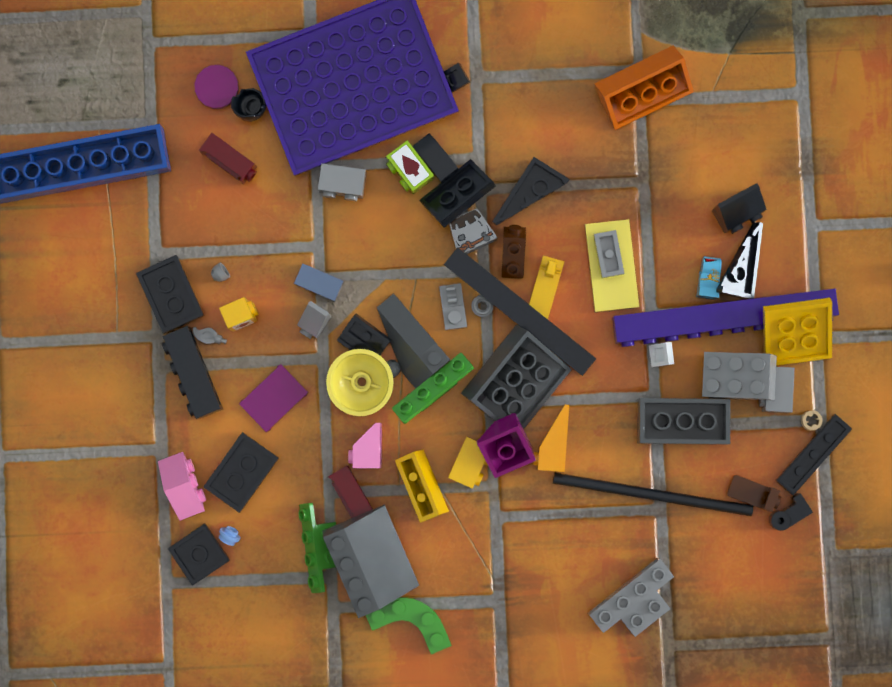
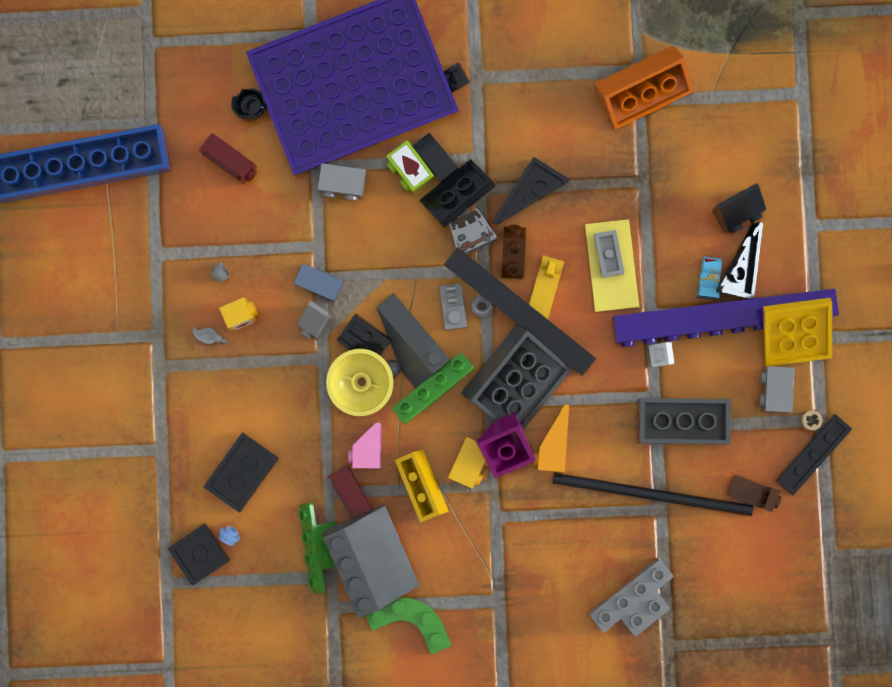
black plate [136,255,205,334] -> none
bright pink brick [158,452,206,520] -> none
black brick [162,326,223,419] -> none
magenta tile [194,65,239,109] -> none
magenta piece [239,364,308,432] -> none
light grey brick [702,352,777,401] -> none
black leg [769,493,813,531] -> none

